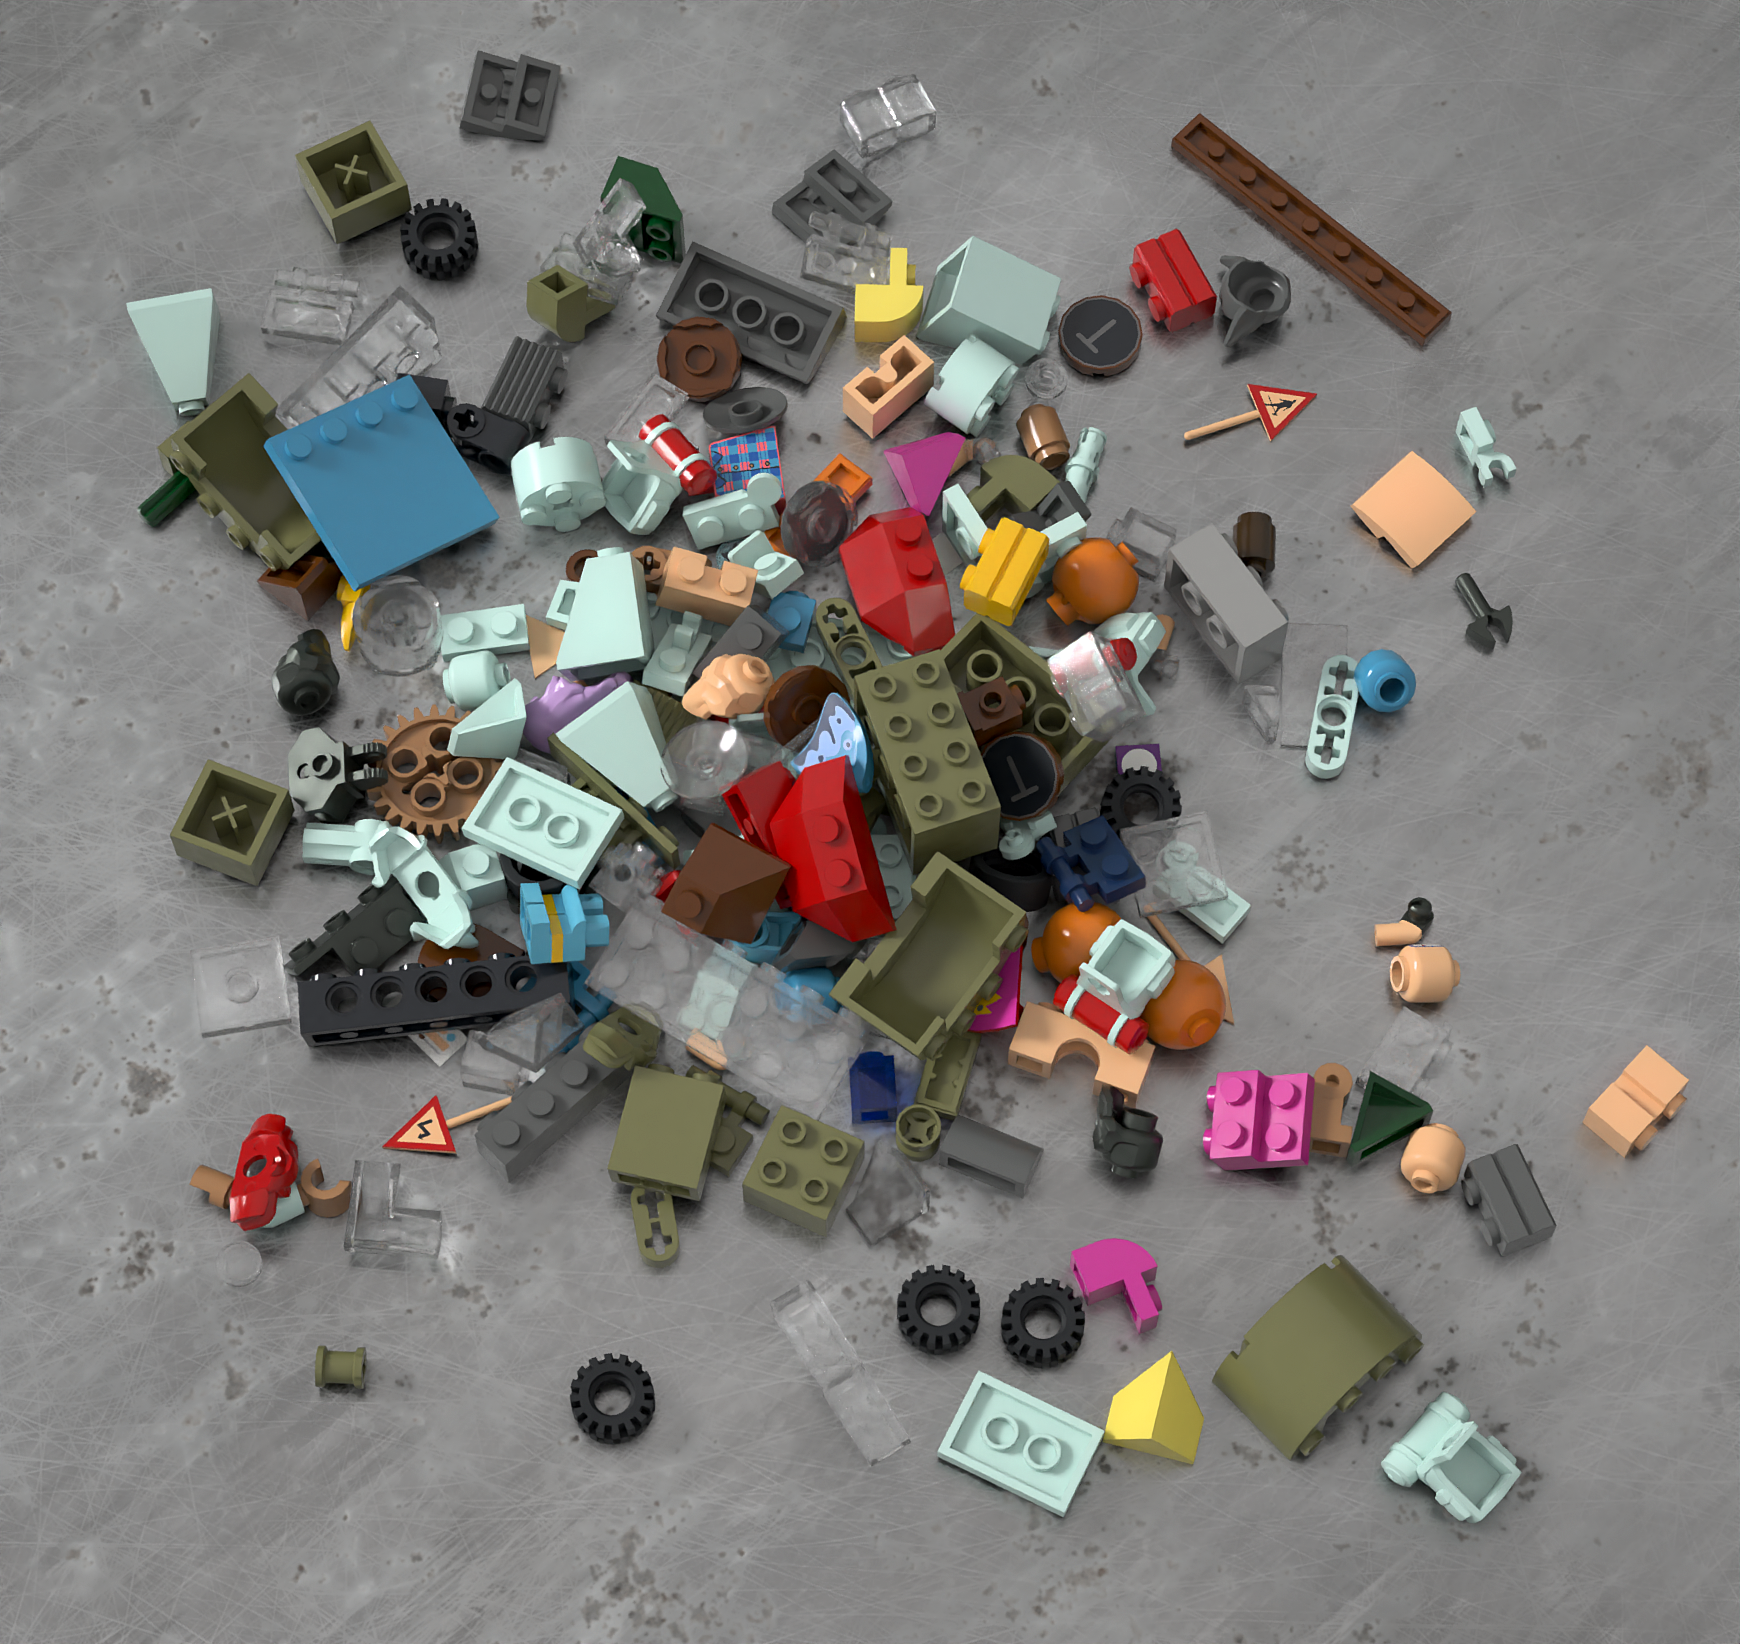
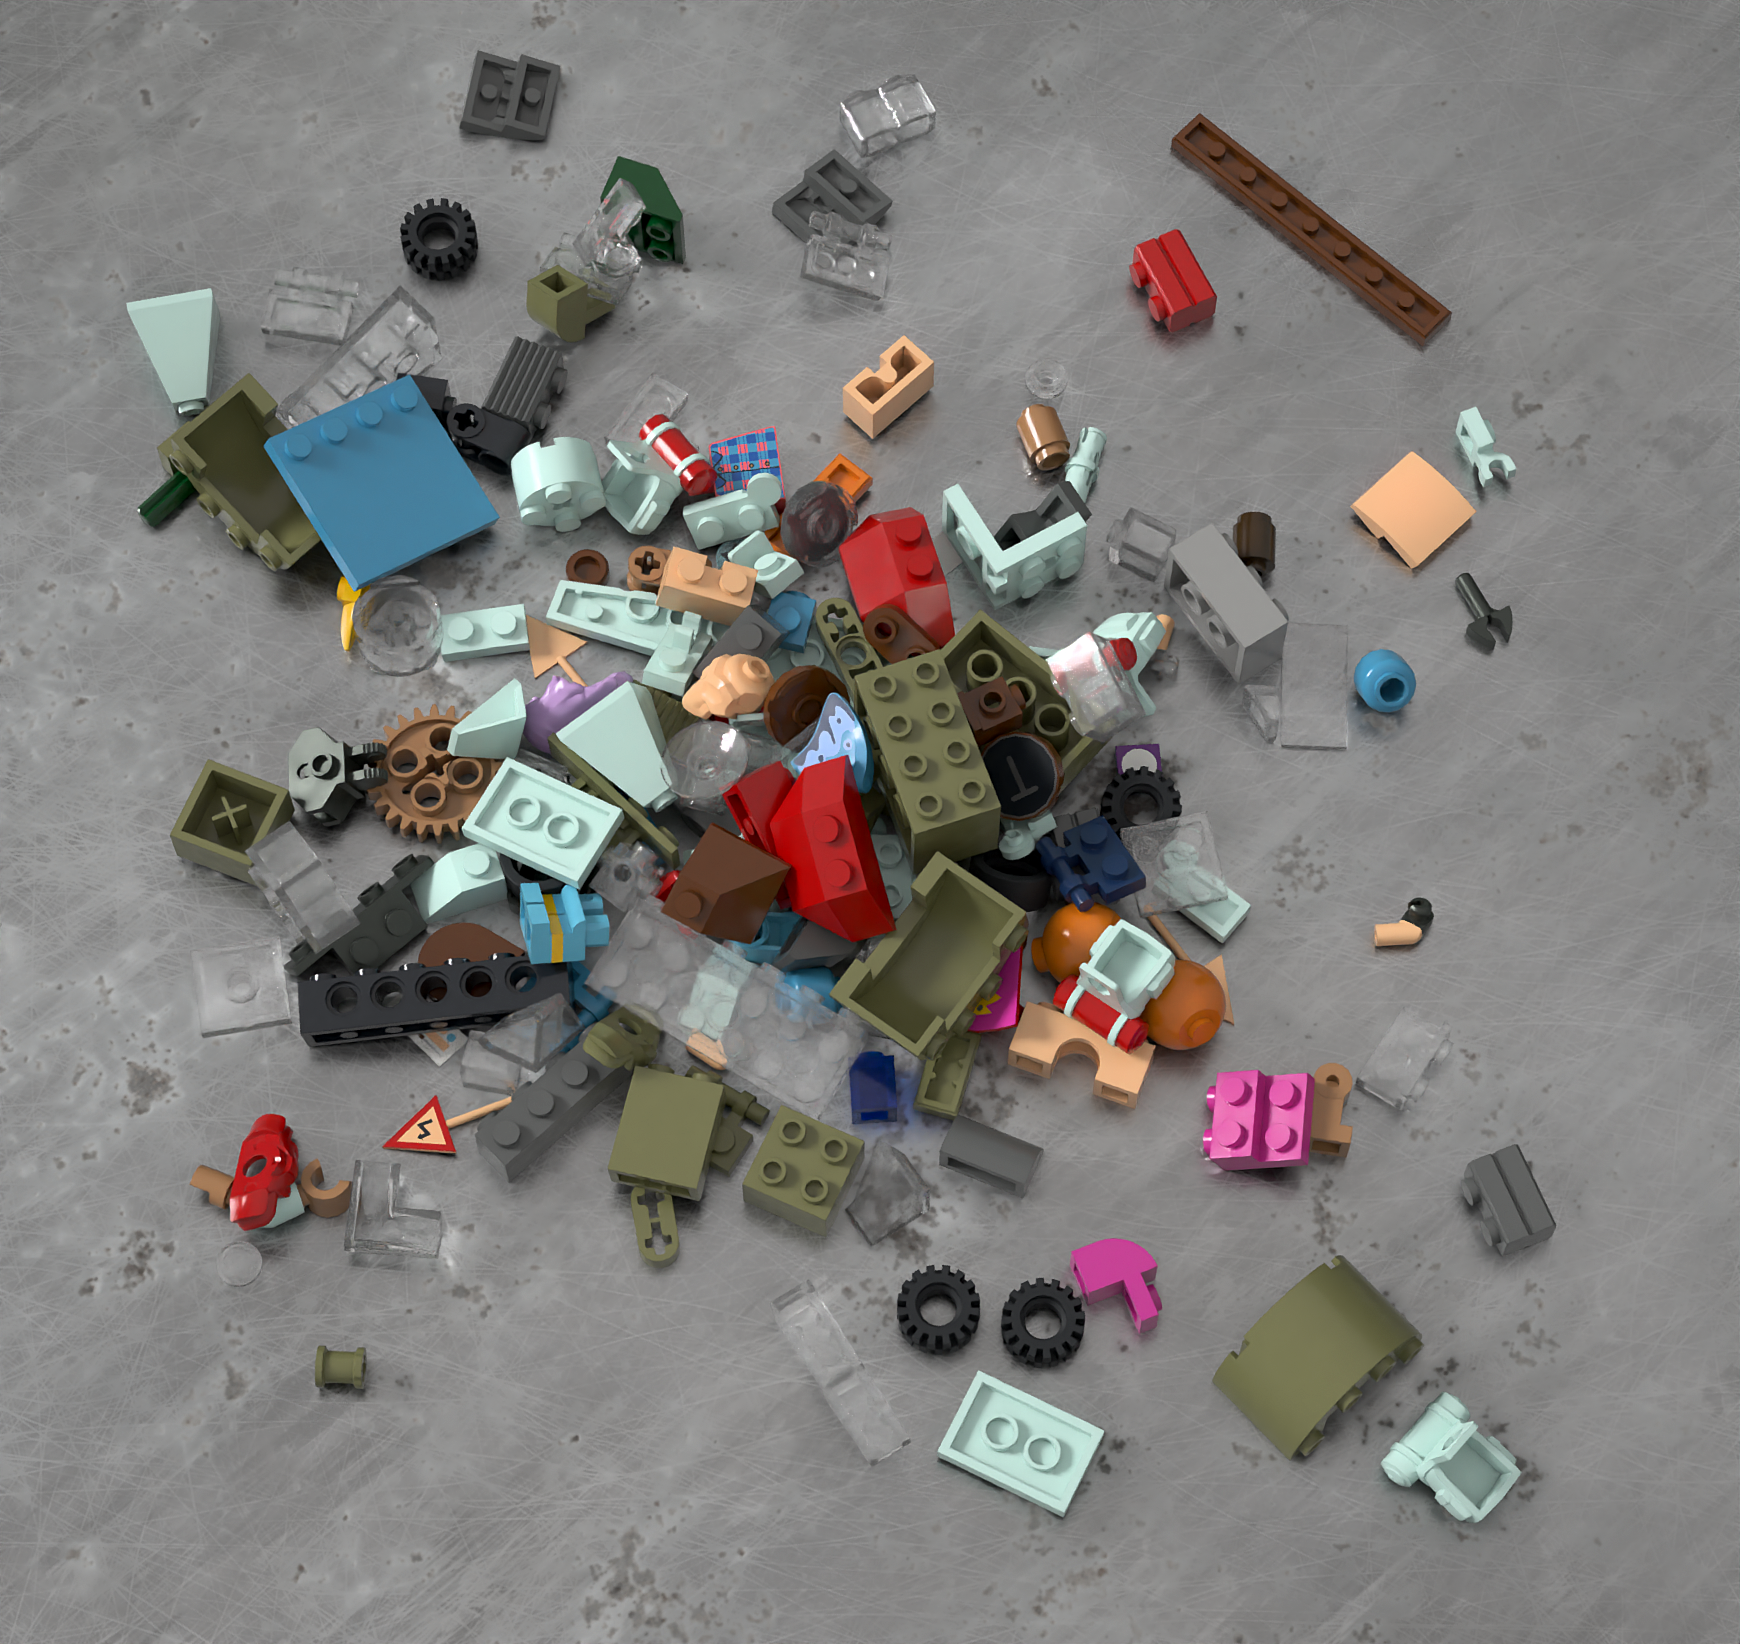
reddish brown slope [257,554,343,621] -> none
pearl dark grey head [271,629,340,716] -> none
olive brick [295,120,412,244] -> none
light aqua piece [302,819,393,875] -> none
light aqua piece [368,821,479,949] -> none
light aqua head [443,650,511,711] -> none
light aqua slope [556,547,655,682] -> none
black tyre [570,1353,655,1444] -> none
dark grey slope [656,241,847,385] -> none
reddish brown tile [656,316,743,403] -> none
dark grey dish [703,387,788,435] -> none
light yellow brick [854,248,923,342] -> none
dark pink slope [883,432,965,516] -> none
olive wheel [896,1104,941,1162] -> none
light aqua slope [916,236,1061,365] -> none
light aqua brick [924,334,1020,437] -> none
clear arm [947,437,1001,478] -> none
yellow brick [960,517,1050,627] -> none
olive brick [967,455,1060,525] -> none
orange brick [1046,537,1139,626] -> none
black tile [1058,295,1143,376] -> none
pearl dark grey head [1092,1085,1163,1178] -> none
light yellow slope [1103,1351,1204,1464] -> none
piece [1184,384,1317,442] -> none
dark grey piece [1219,255,1291,347] -> none
light aqua beam [1305,655,1359,779] -> none
dark green slope [1346,1071,1434,1167] -> none
light nougat head [1390,944,1460,1003] -> none
light nougat head [1401,1123,1466,1194] -> none
light nougat brick [1582,1045,1689,1158] -> none
none -> clear brick [245,821,361,954]
none -> reddish brown plate [863,604,941,664]

